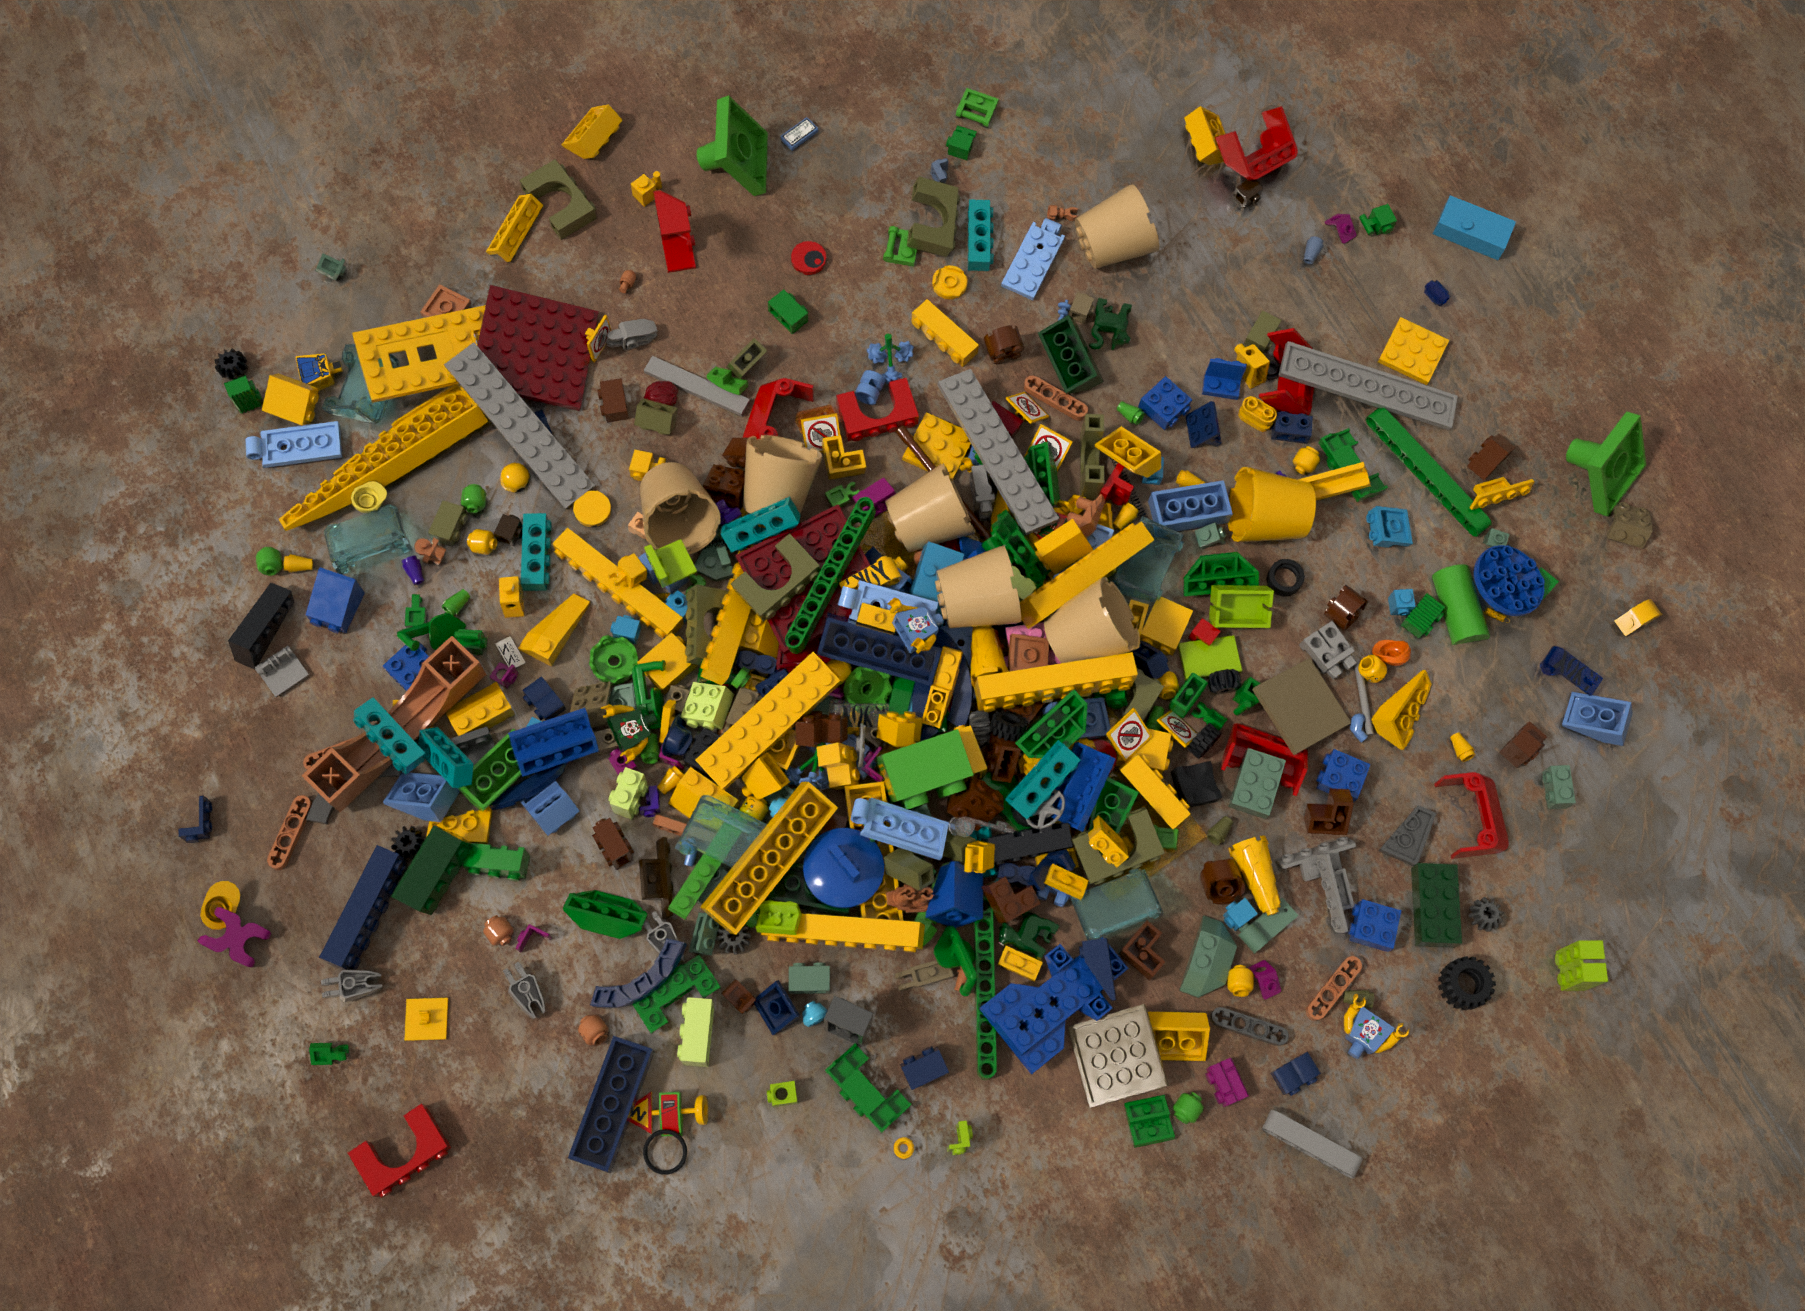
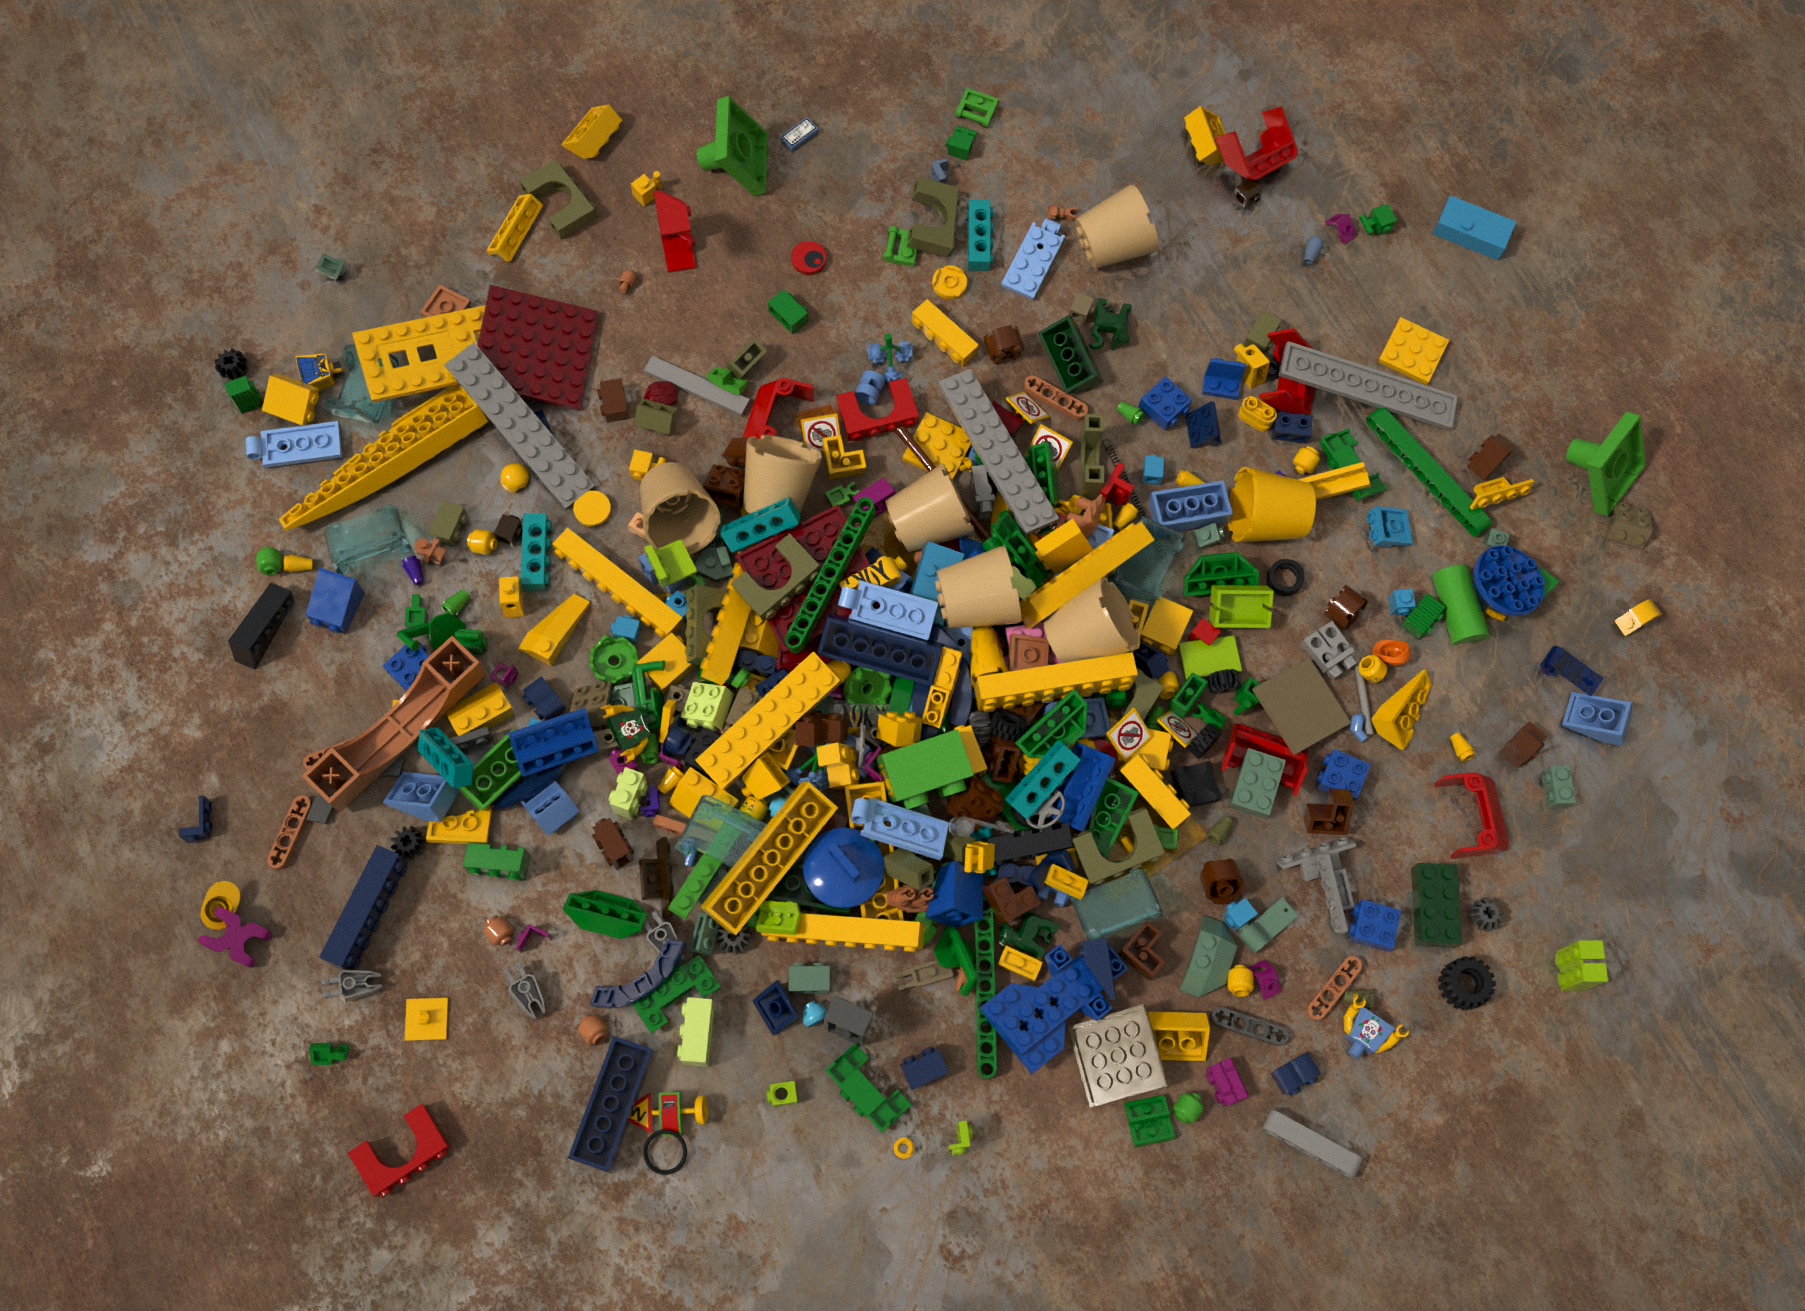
light grey hinge [255,646,309,697] -> none
light yellow hat [351,481,387,513] -> none
teal brick [353,697,425,775] -> none
dark green slope [391,825,473,915] -> none
bright green head [461,484,486,513] -> none
white sticker [495,636,525,667] -> none
piece [585,315,611,363] -> none
light grey hinge [606,319,658,350] -> none
yellow brick [608,553,647,588] -> none
dark purple bracket [716,500,742,525] -> none
reddish brown bracket [721,979,756,1014] -> none
yellow plate [857,602,896,632] -> none
medium blue torso [887,598,943,654] -> none
medium blue hair [1058,300,1071,321] -> none
yellow plate [1088,816,1129,867] -> none
yellow slope [1095,426,1161,478] -> none
yellow cone [1228,835,1281,916] -> none
dark grey wing [1378,805,1436,866] -> none
clear blue brick [1424,280,1451,307] -> none

